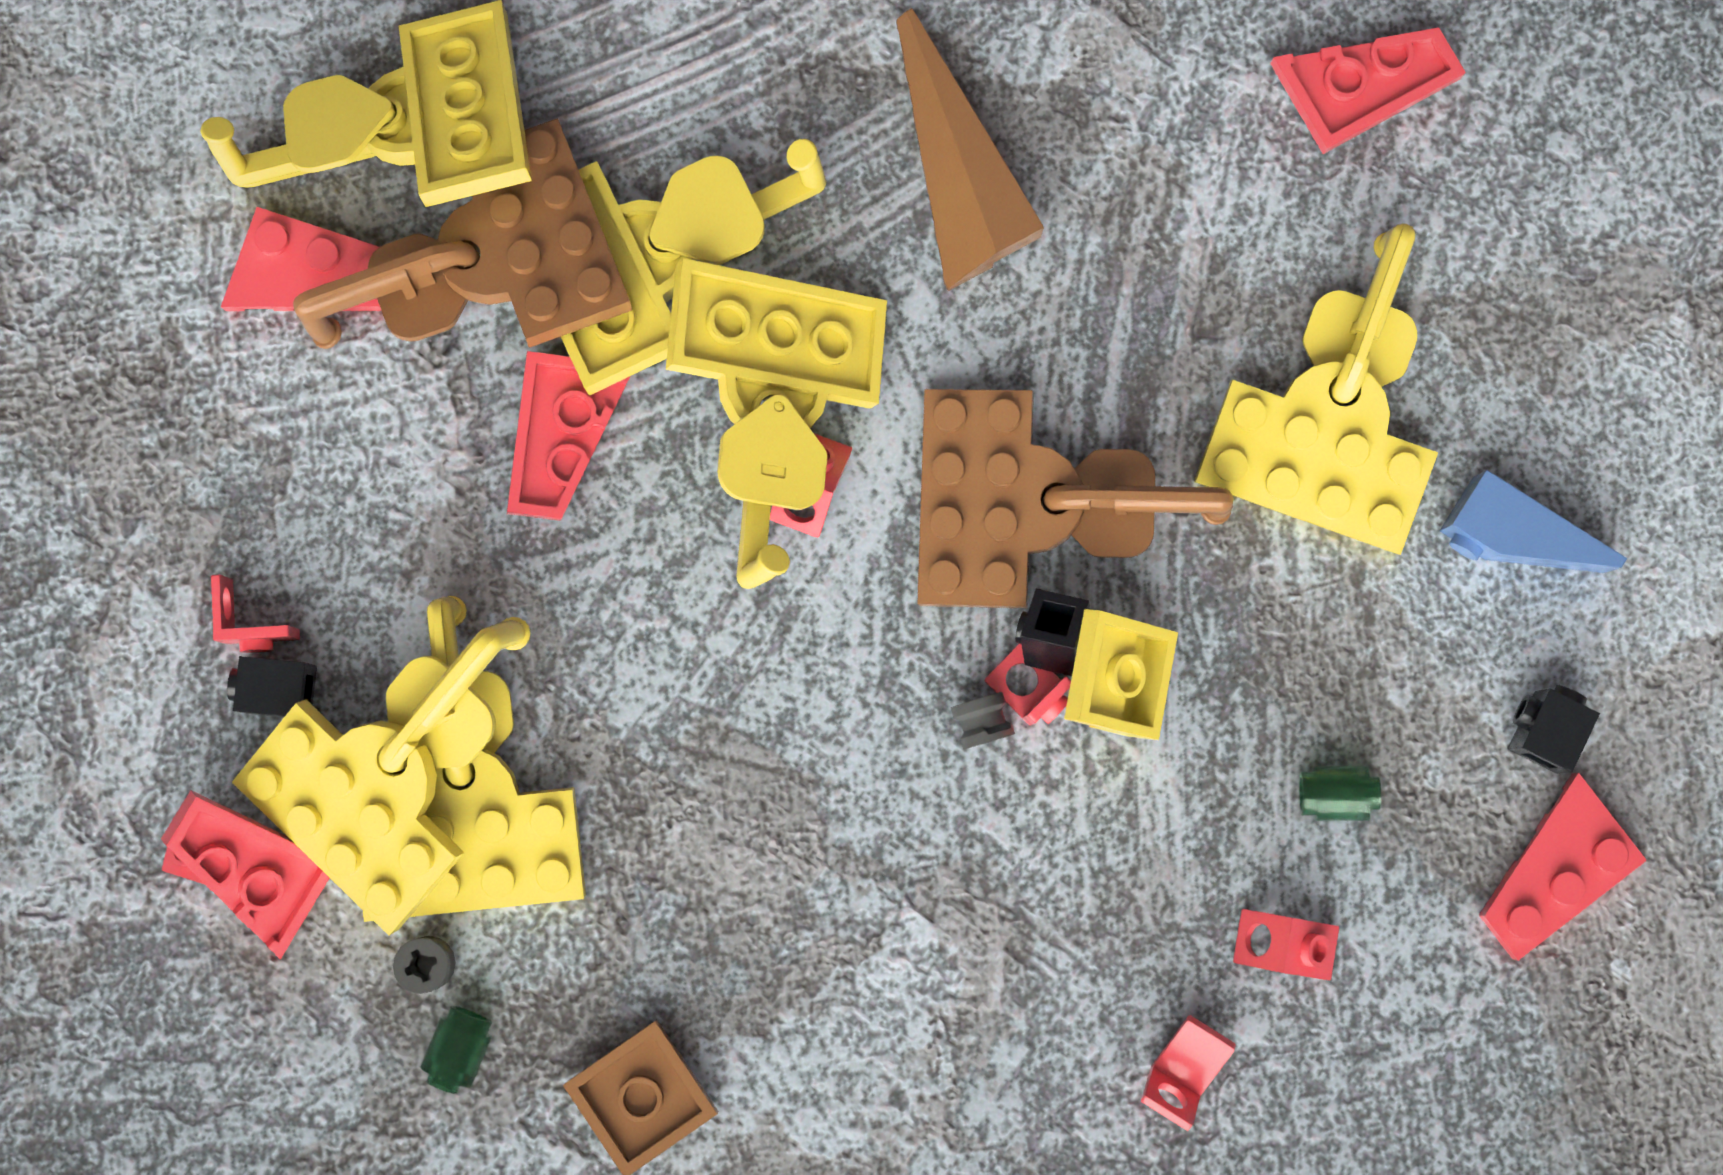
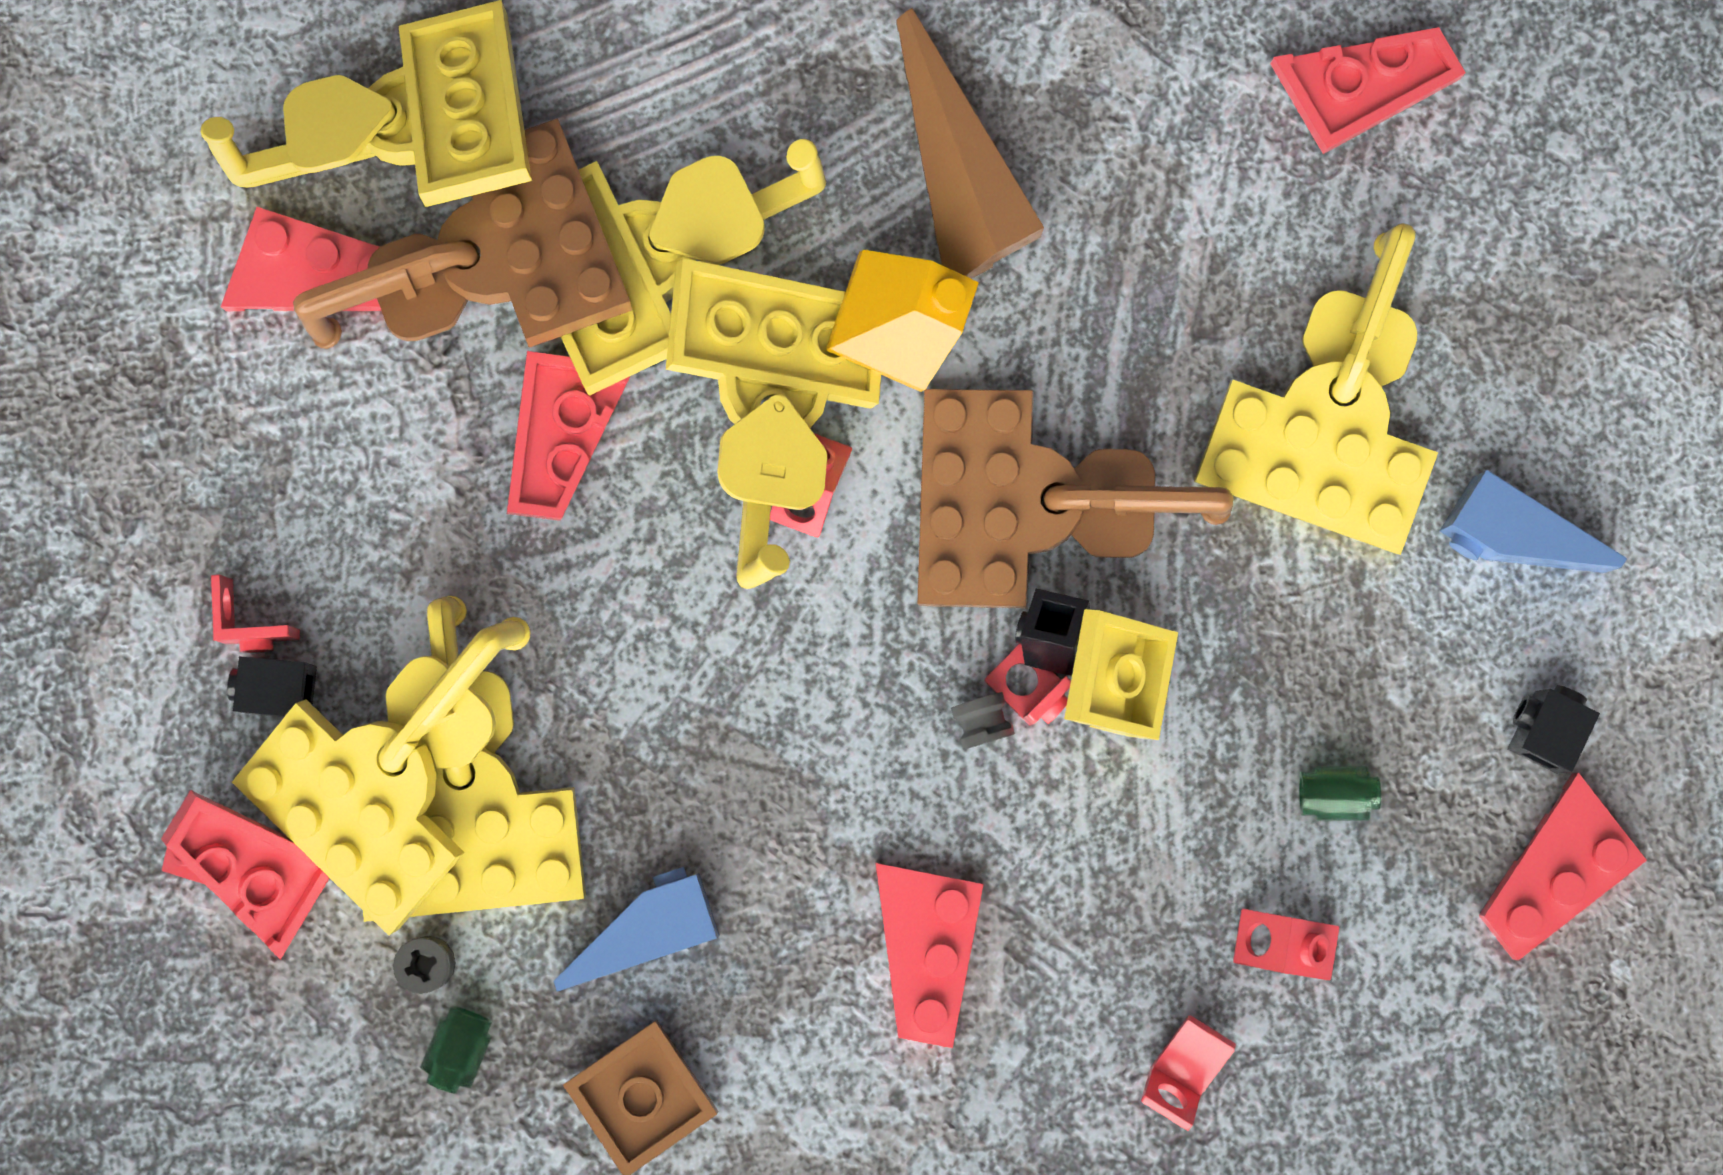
none -> medium blue slope [554,867,720,992]
none -> yellow slope [826,250,979,392]
none -> coral wing [875,863,984,1048]

